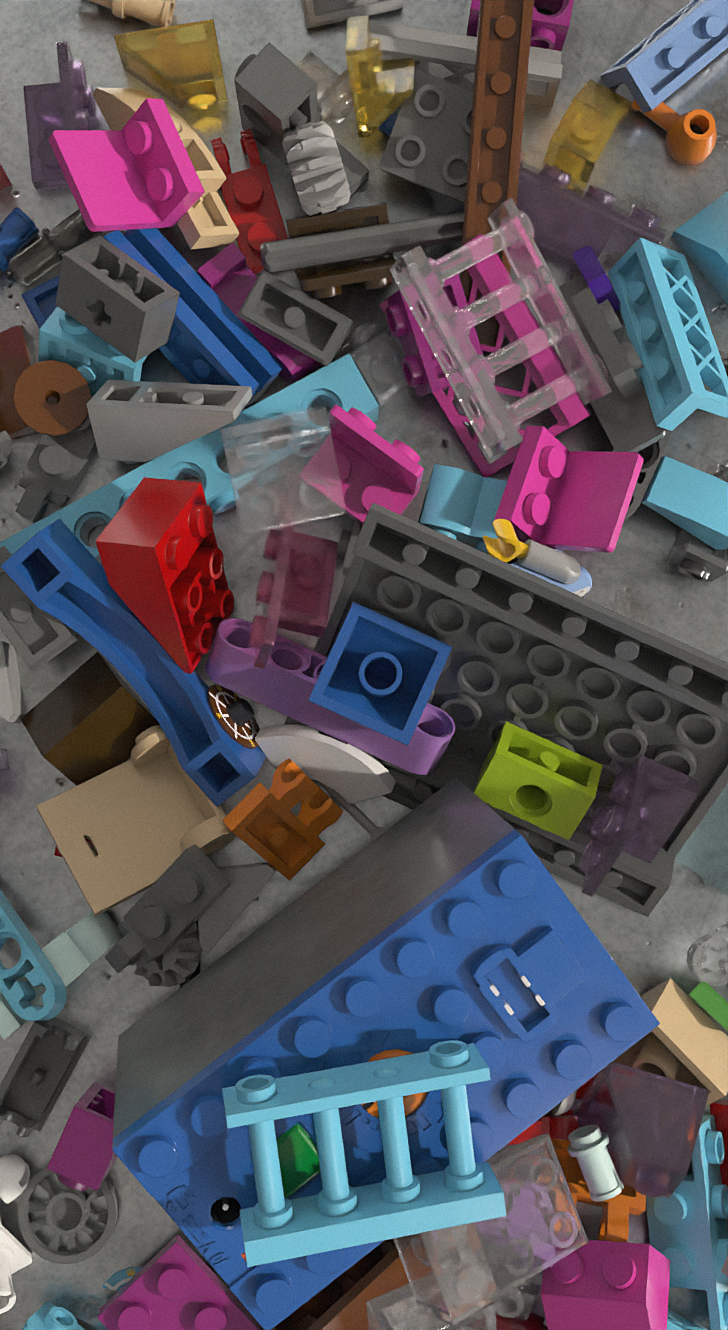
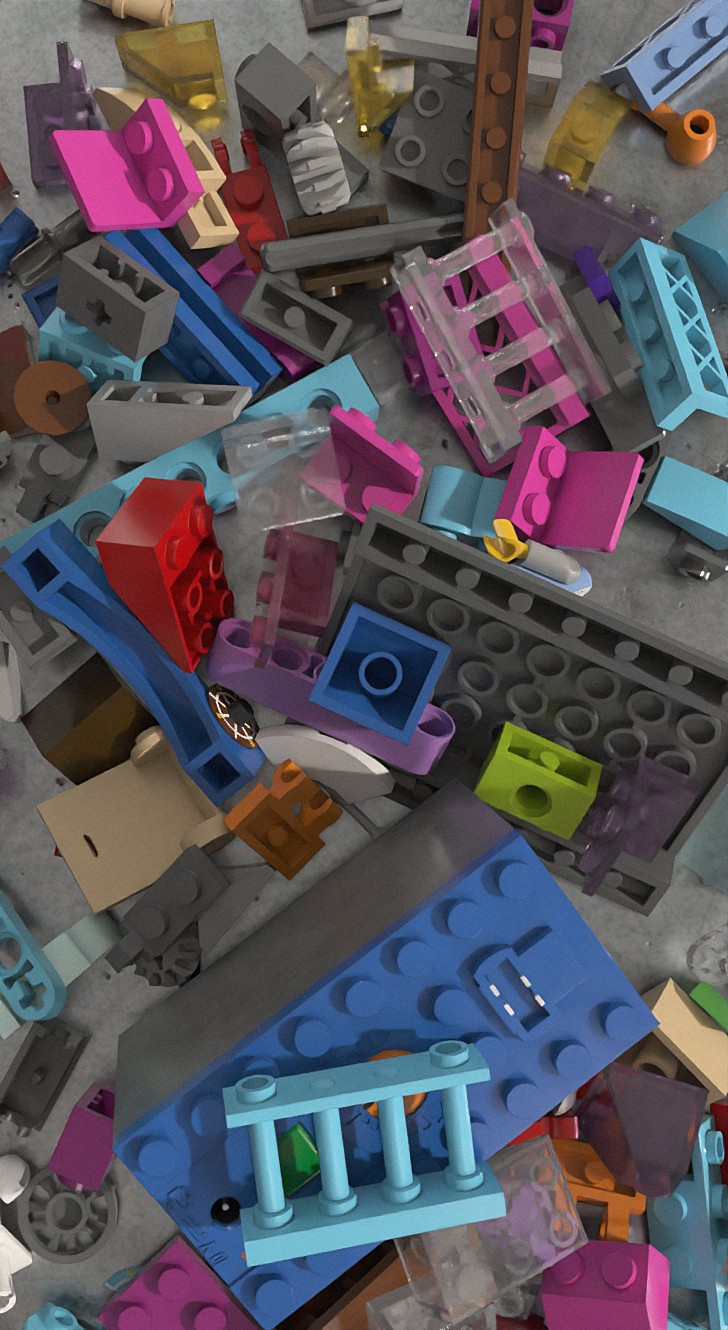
light aqua pin [567,1124,624,1202] -> none

